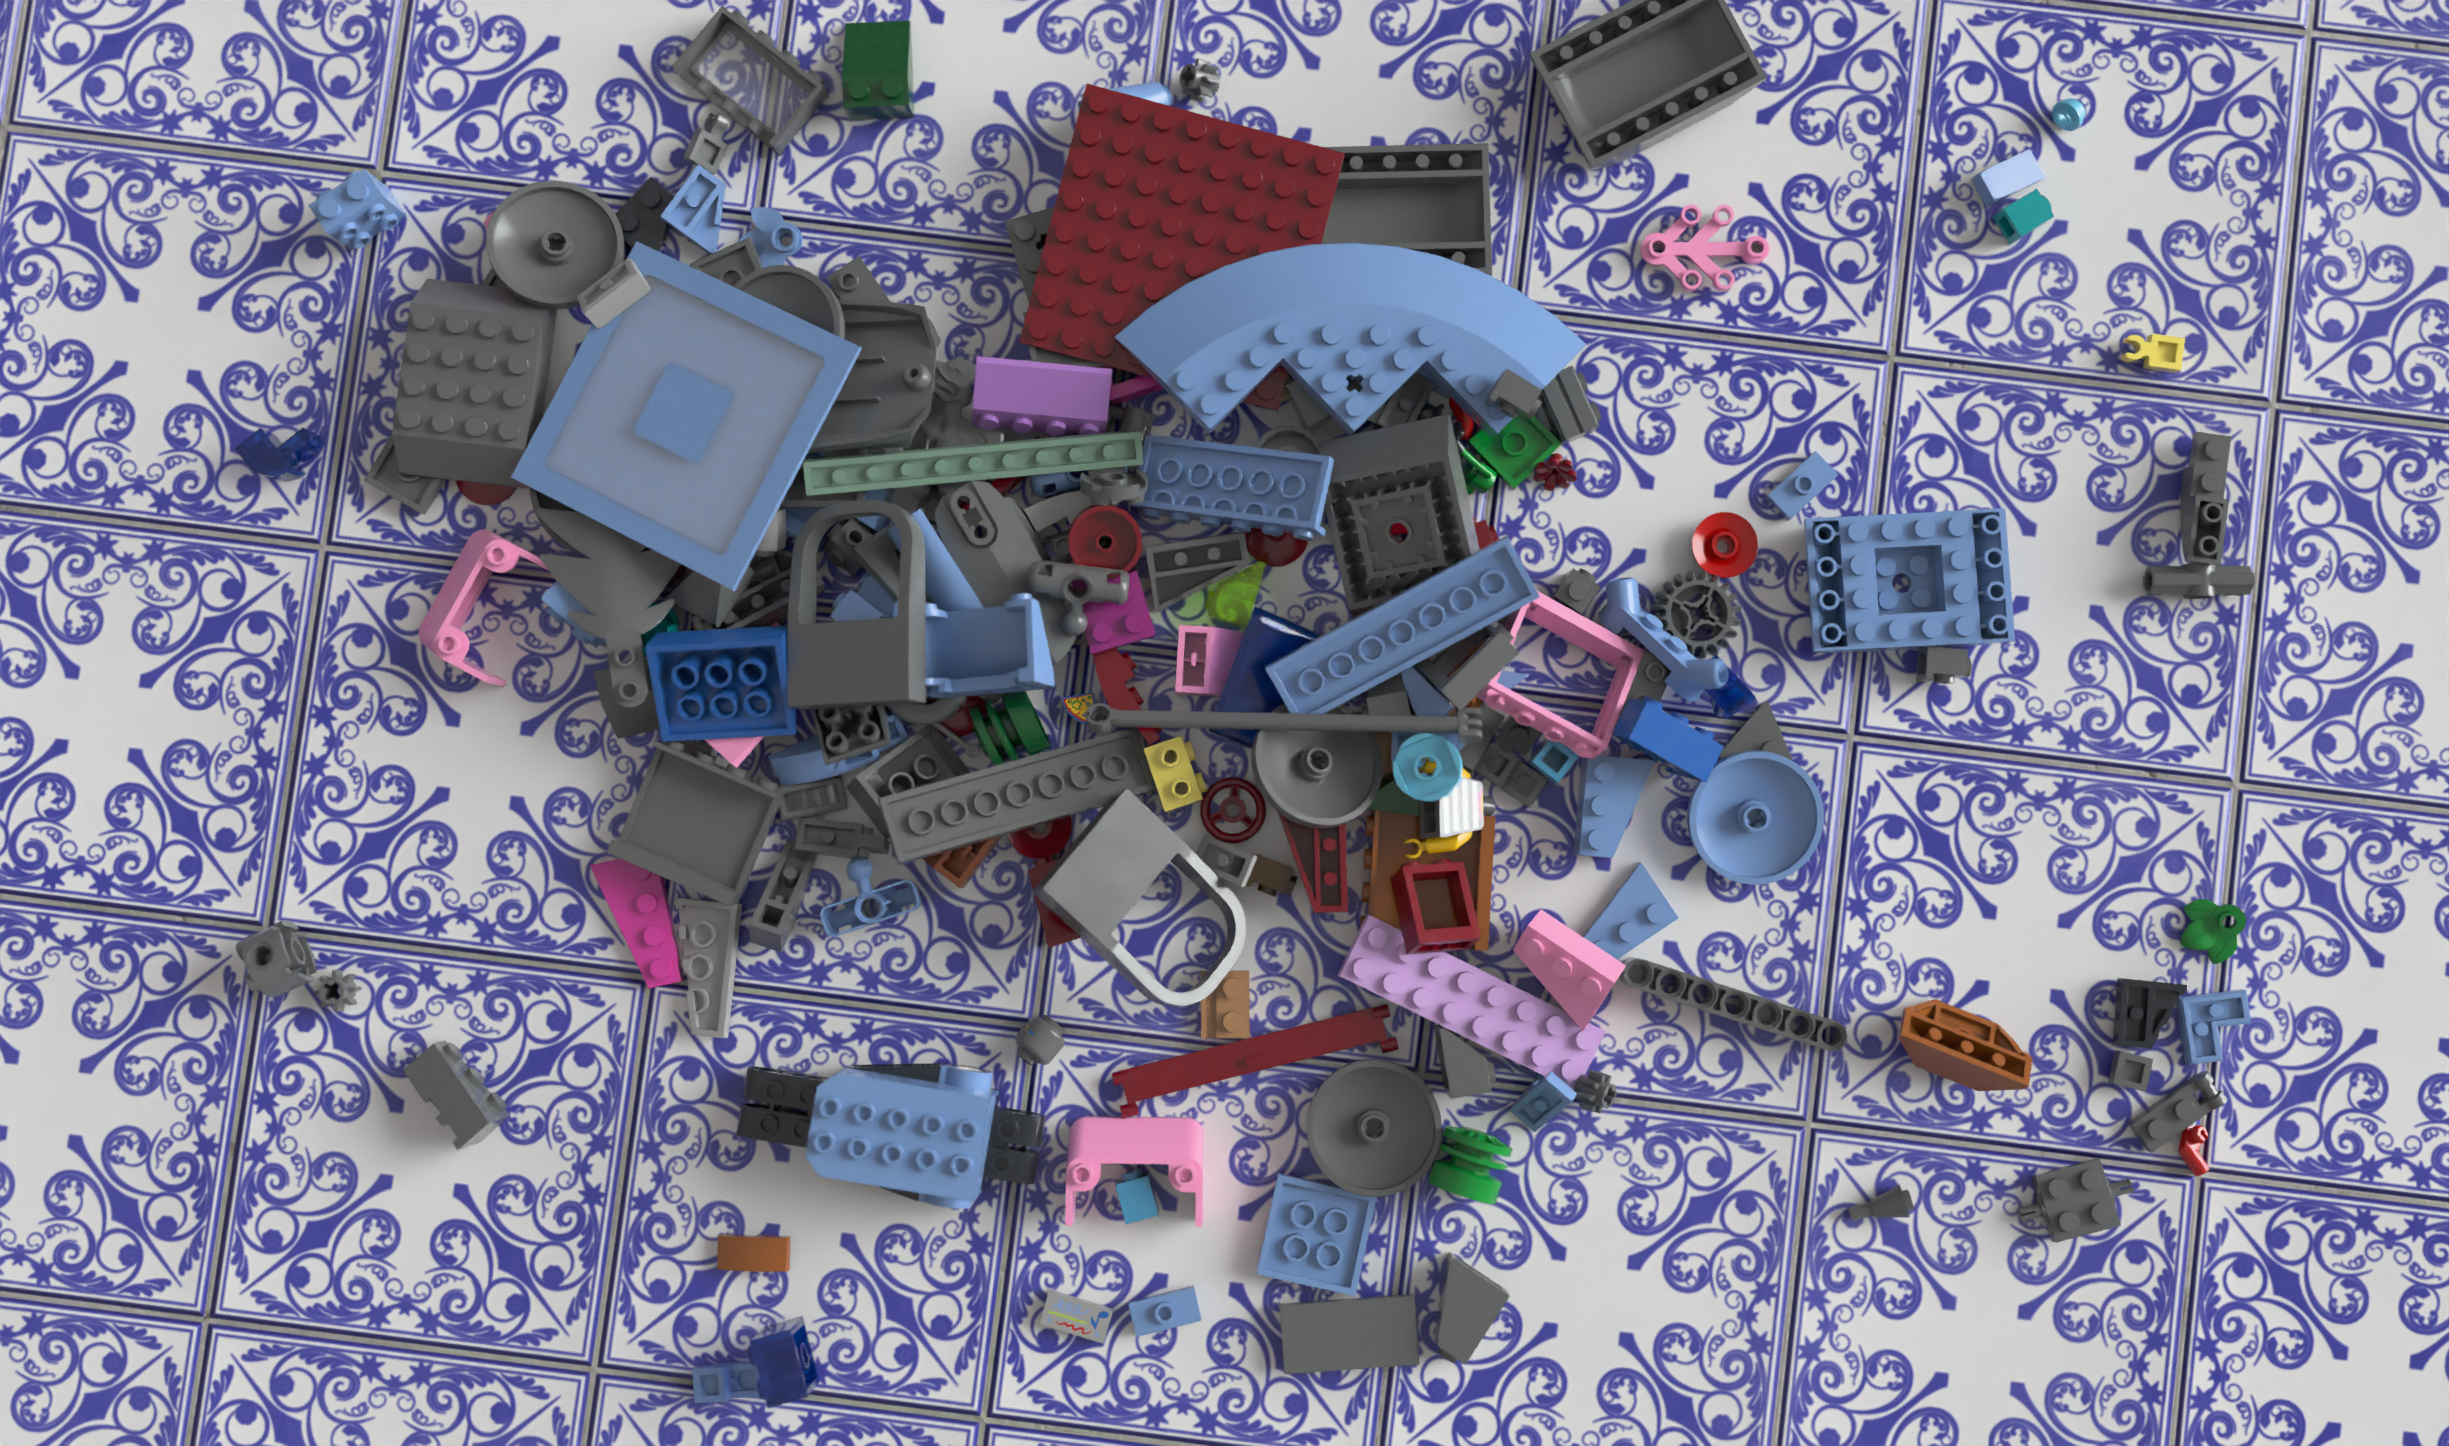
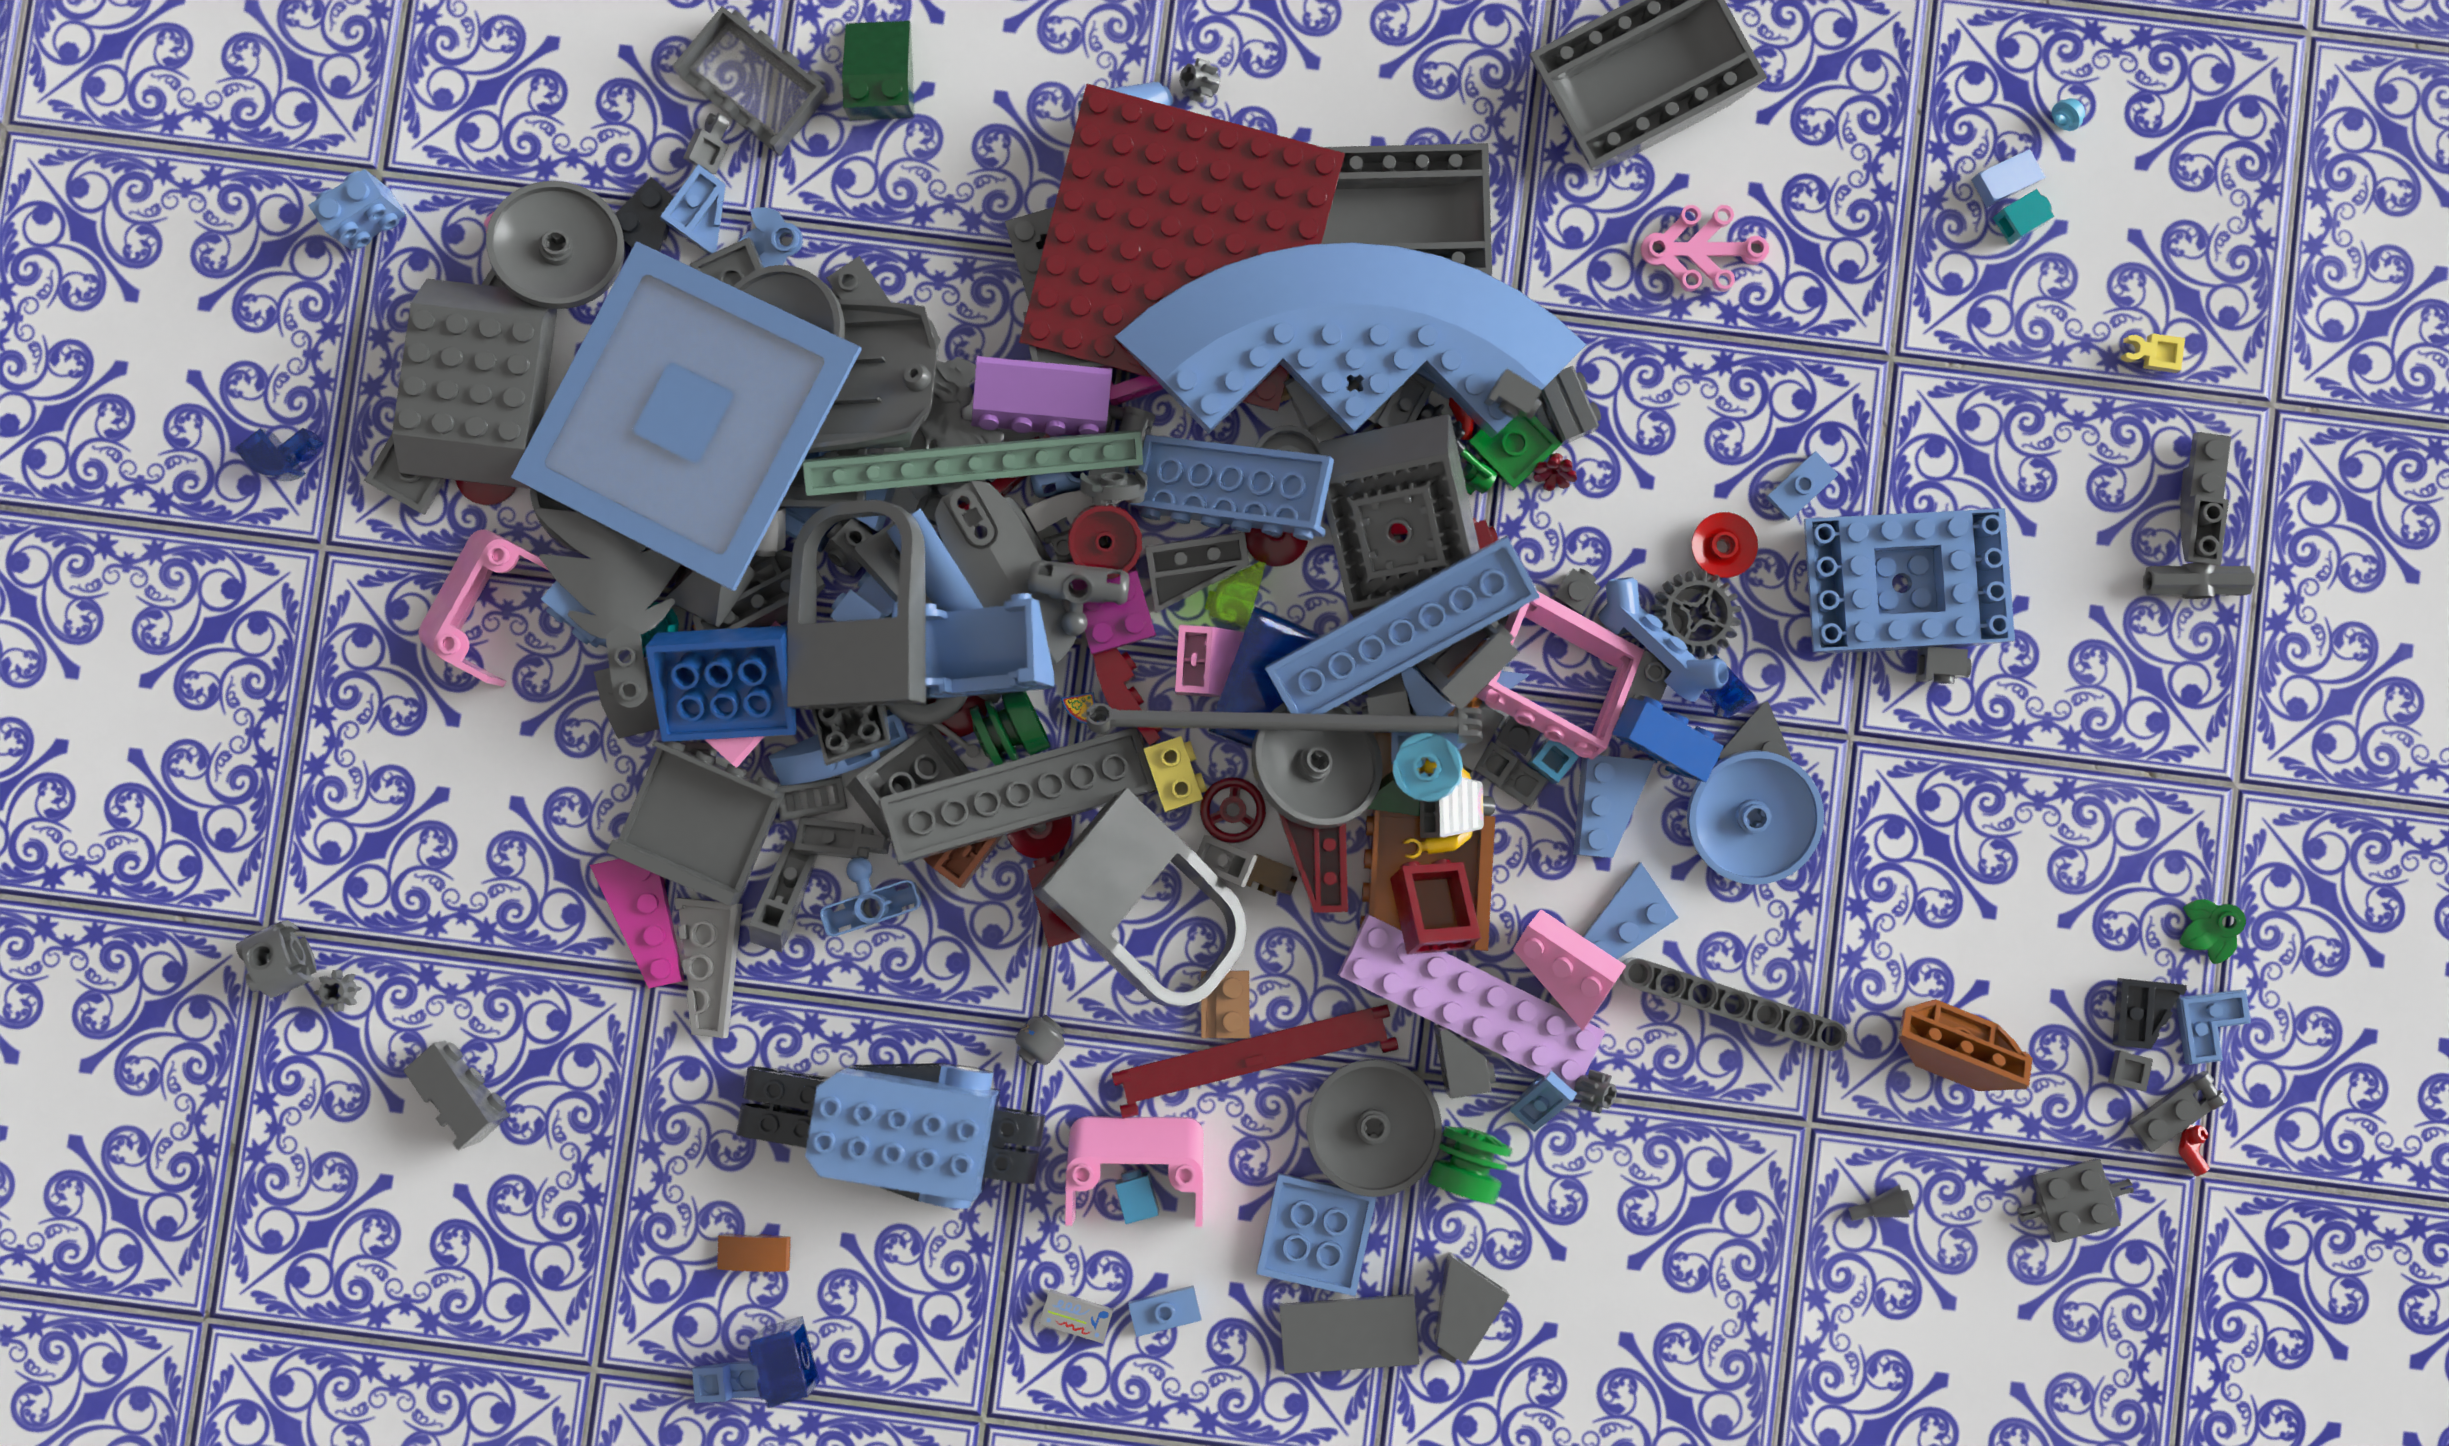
light grey slope [577,258,651,328] -> none

